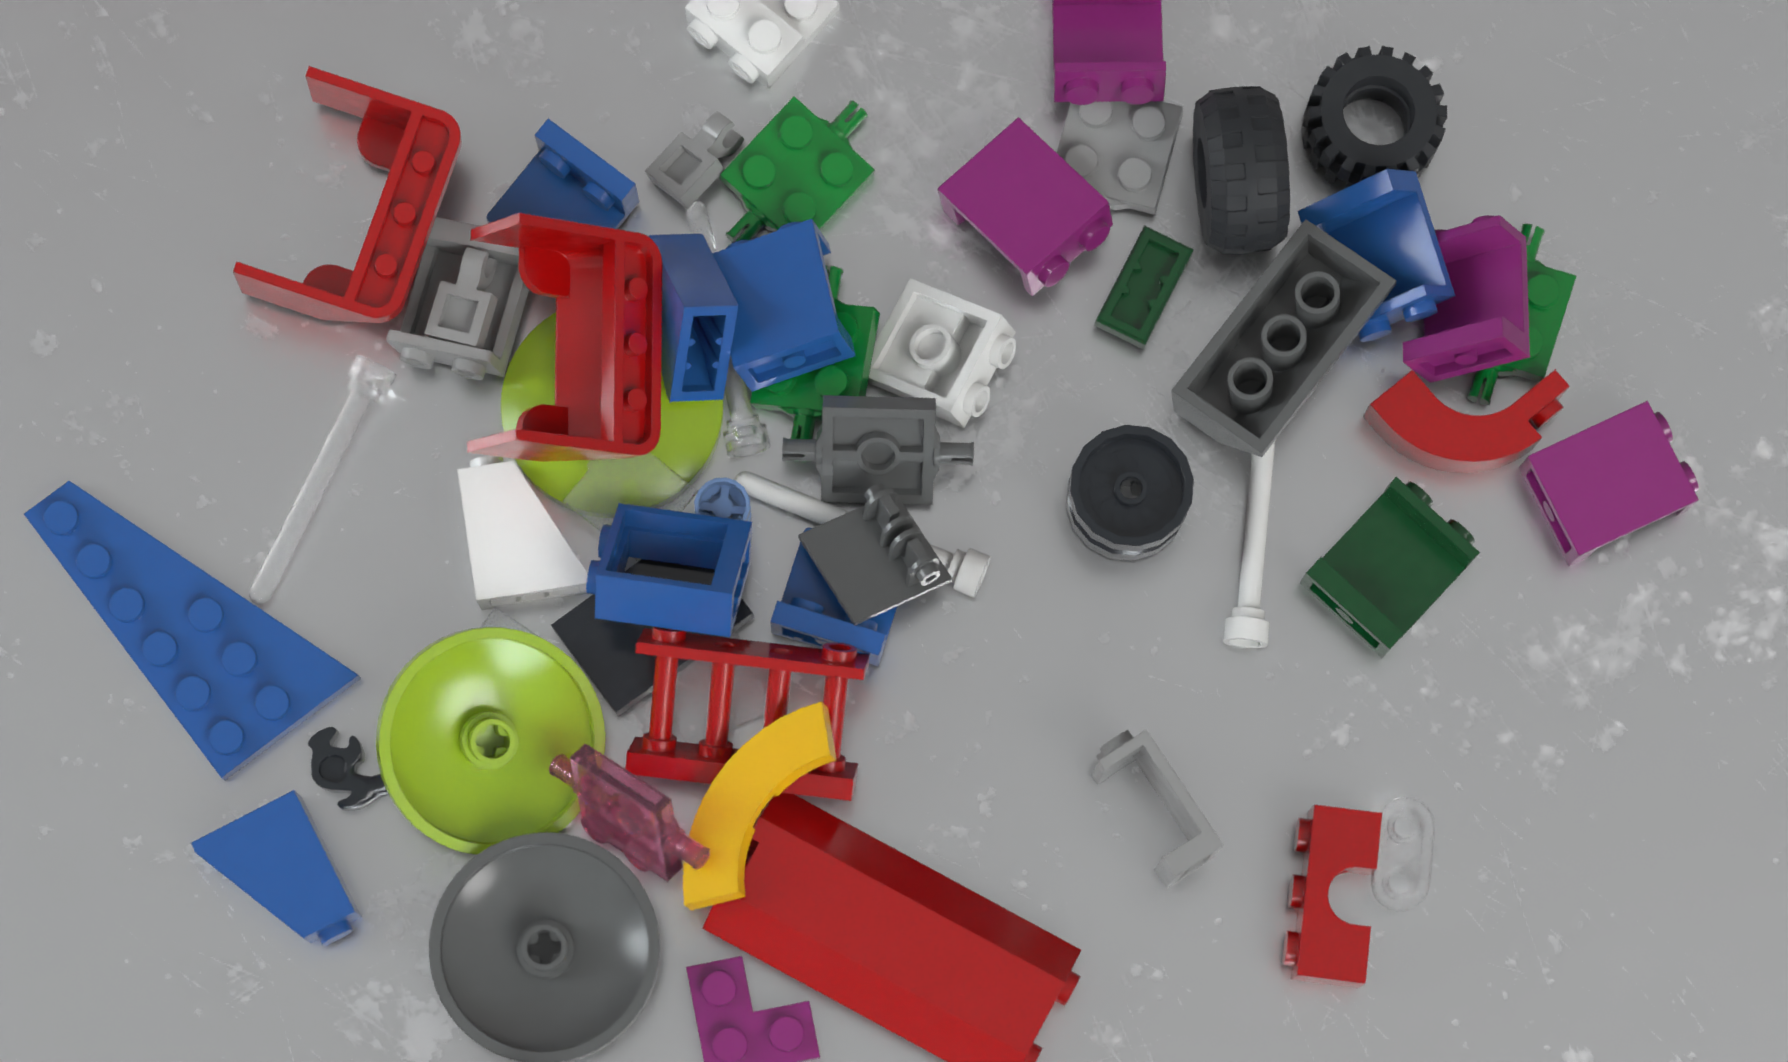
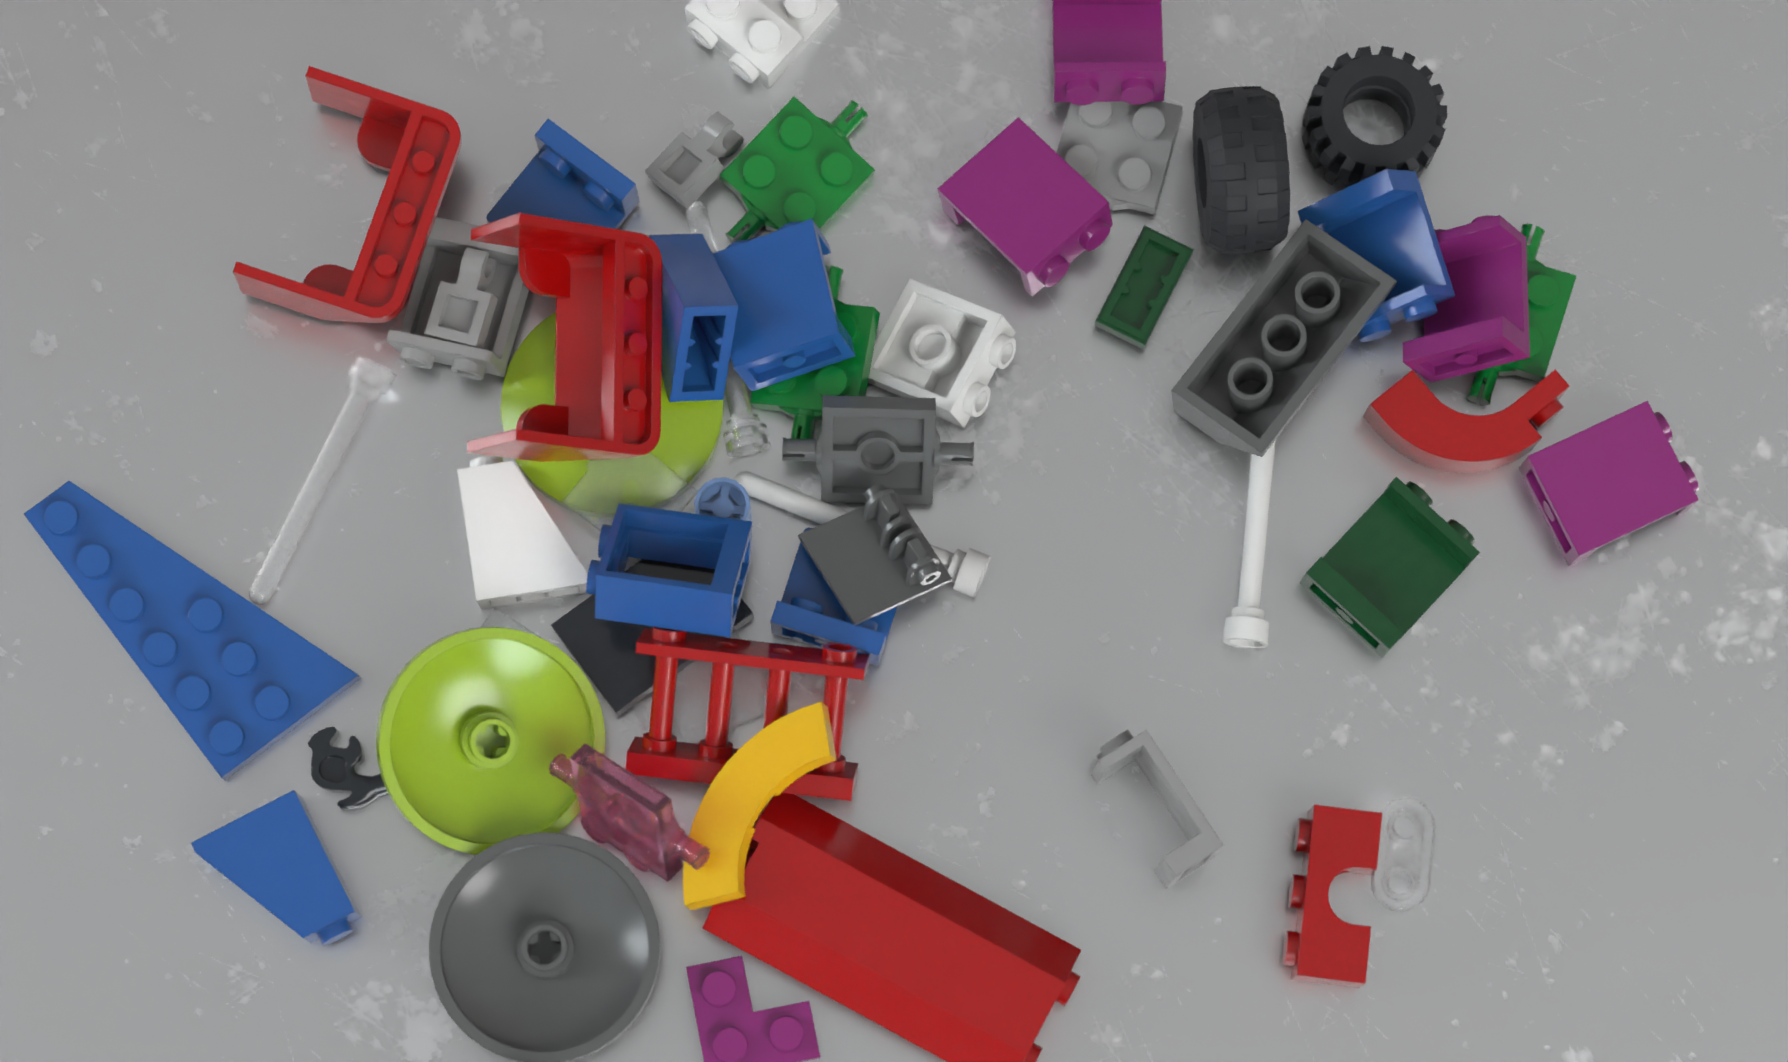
black wheel [1066,425,1194,561] -> none

